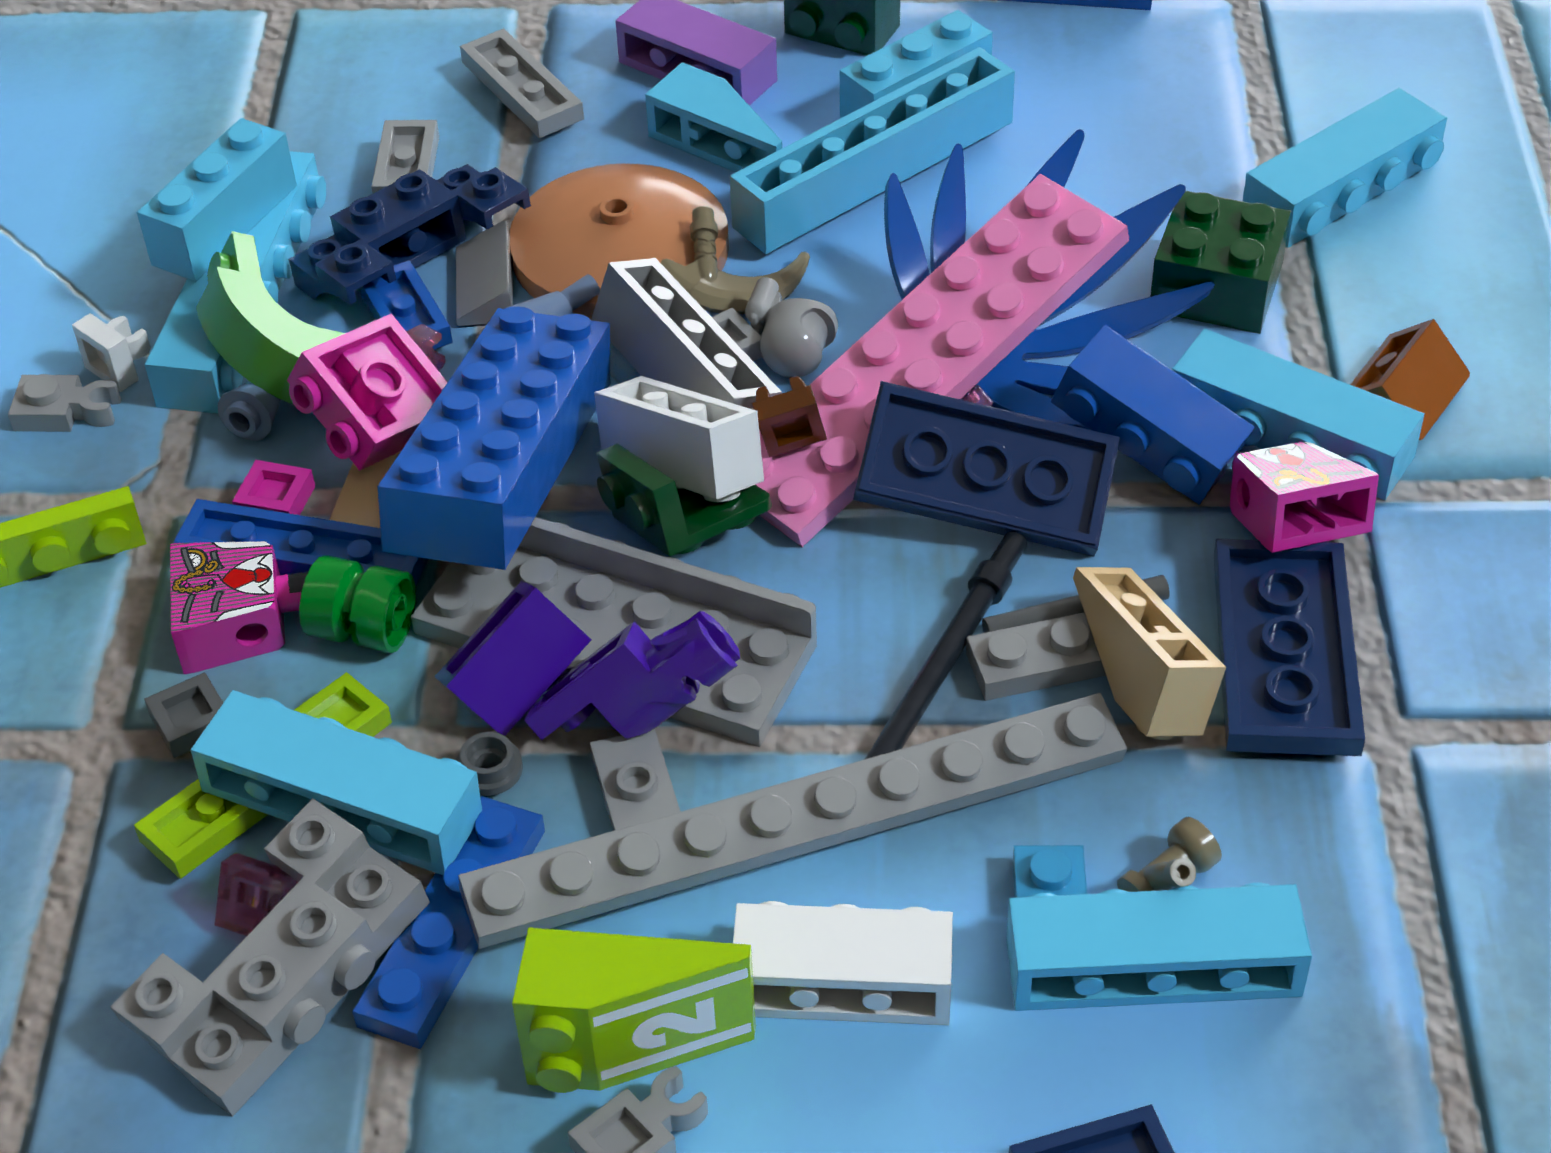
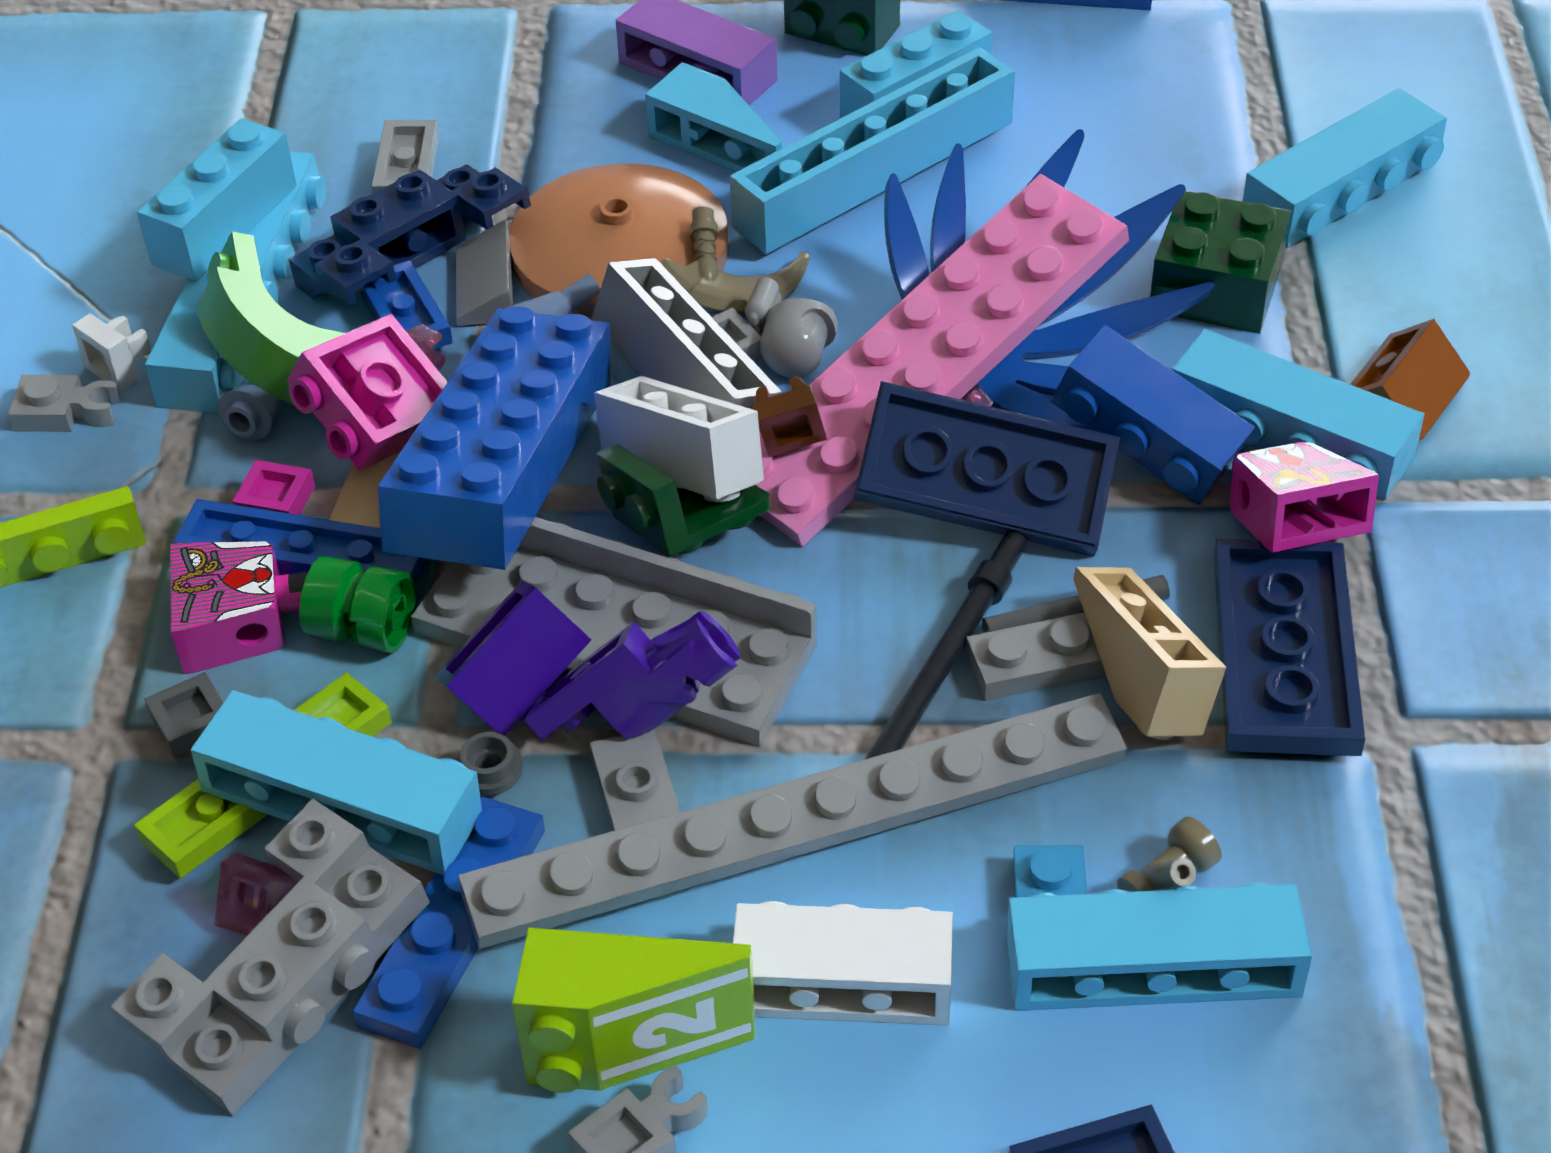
light grey plate [460,28,584,138] -> none

